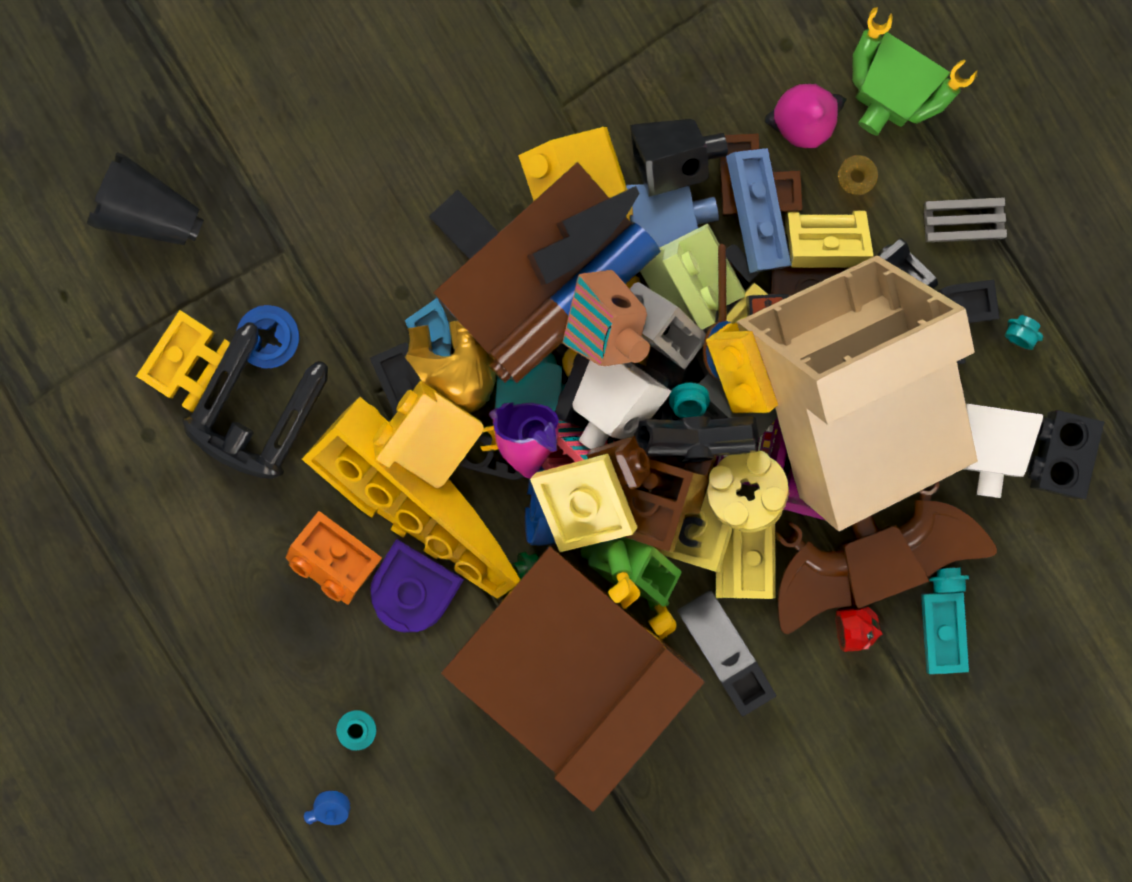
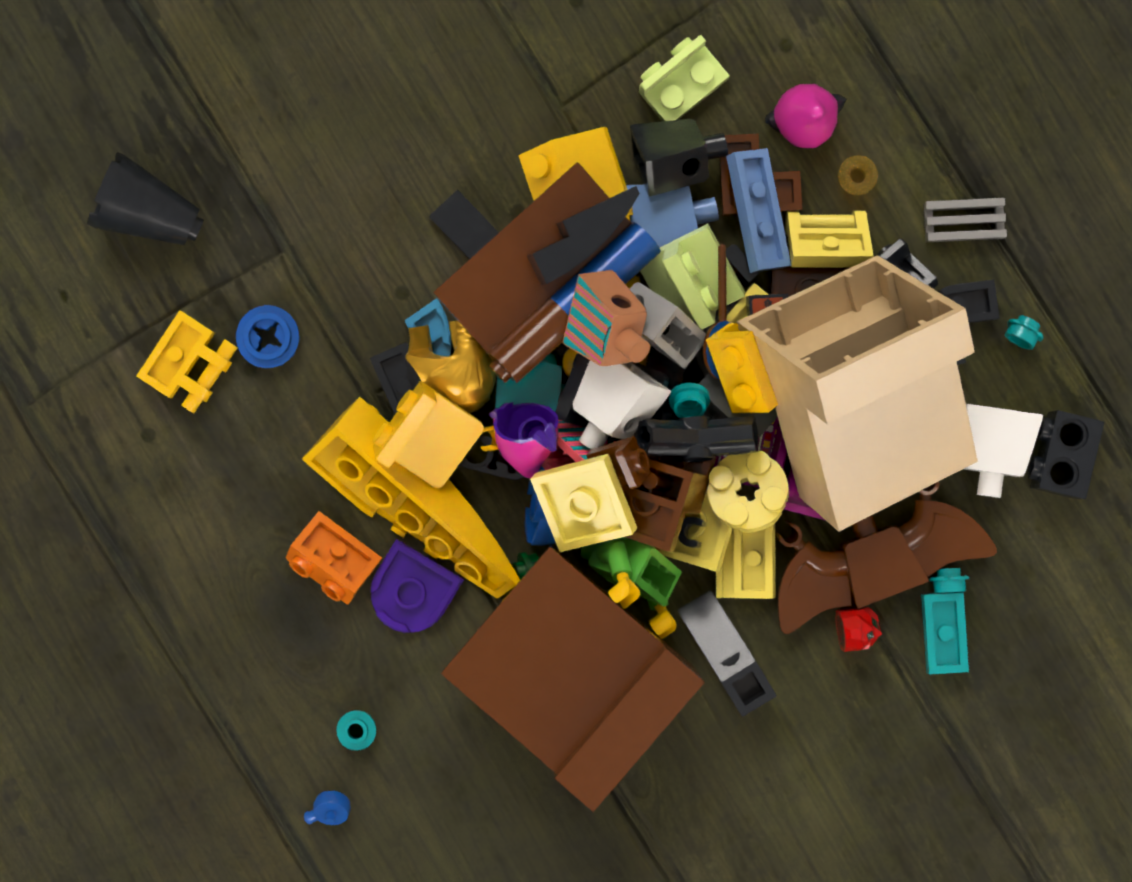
black piece [182,322,328,479] -> none
bright green torso [852,7,977,136] -> none
none -> yellowish green bracket [639,35,730,121]

